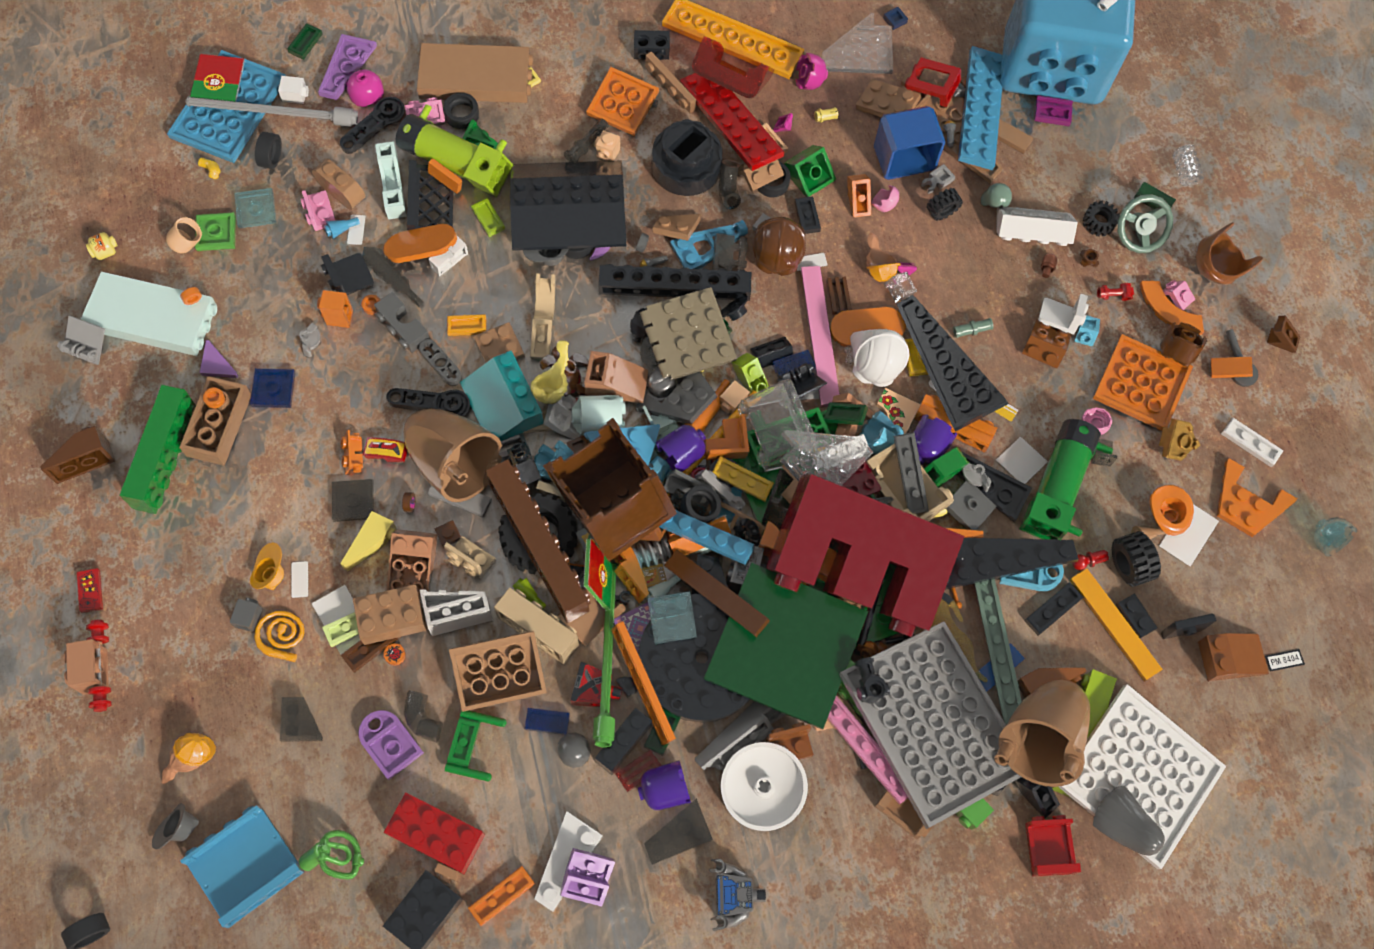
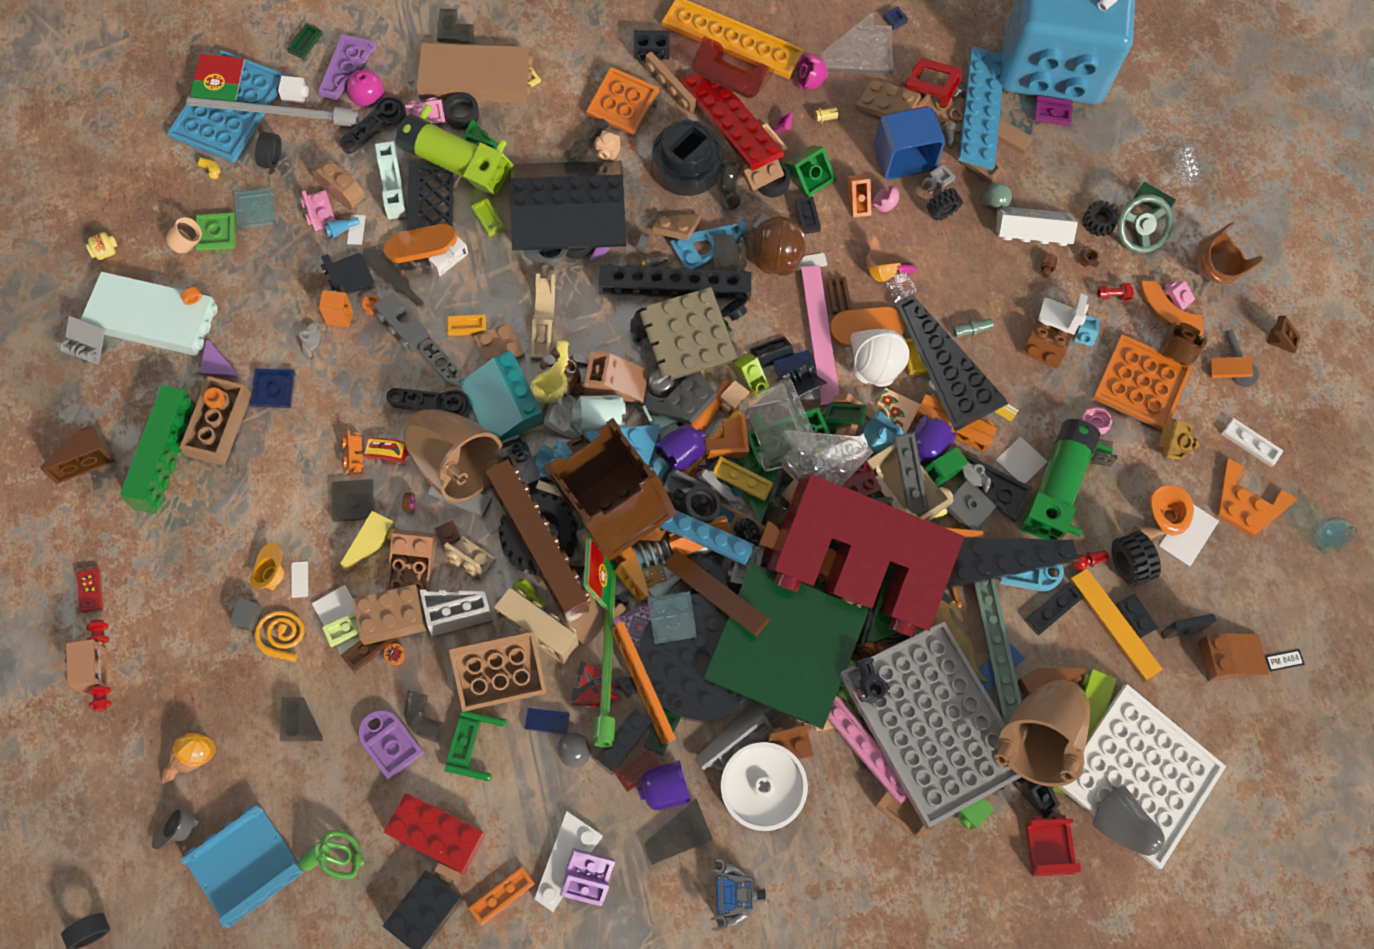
orange tile [428,158,462,194] -> none
none -> clear smoke plate [437,8,474,43]

